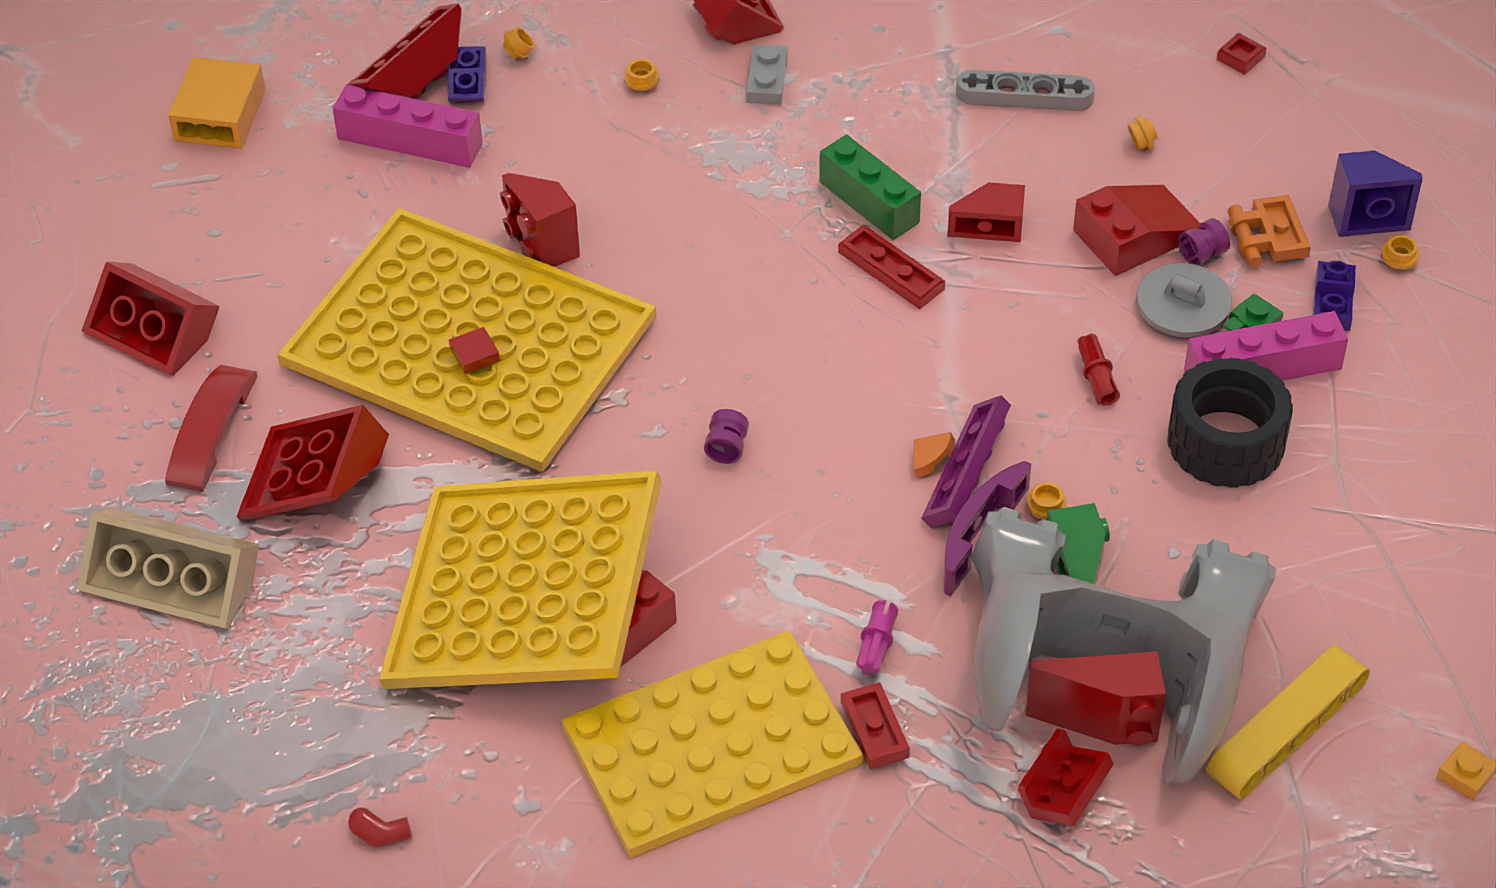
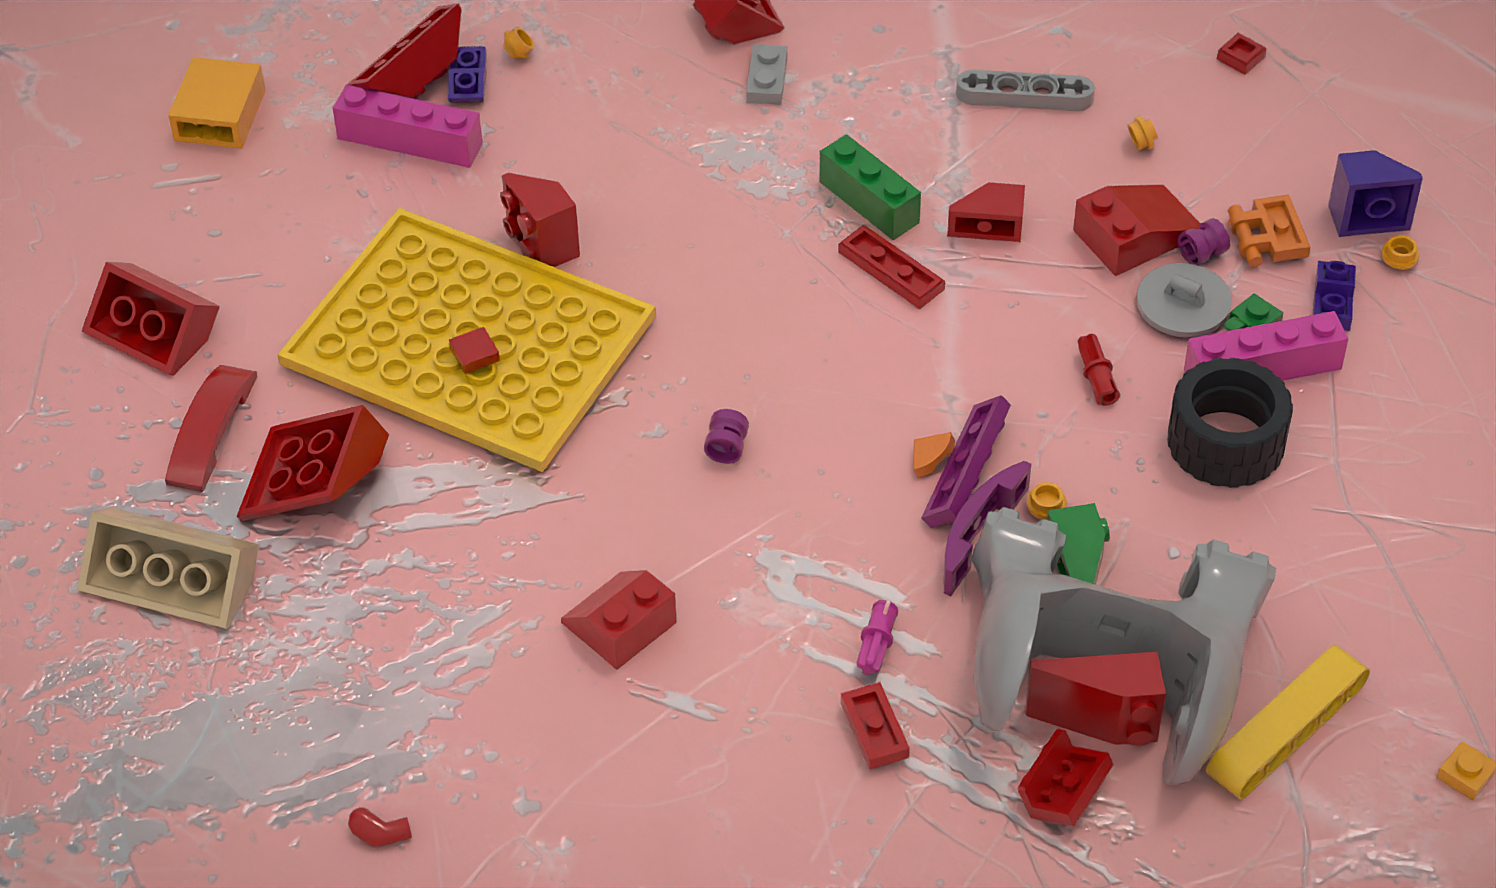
yellow plate [379,470,662,689] -> none
yellow plate [561,630,863,859] -> none
light orange plate [624,59,659,91] -> none

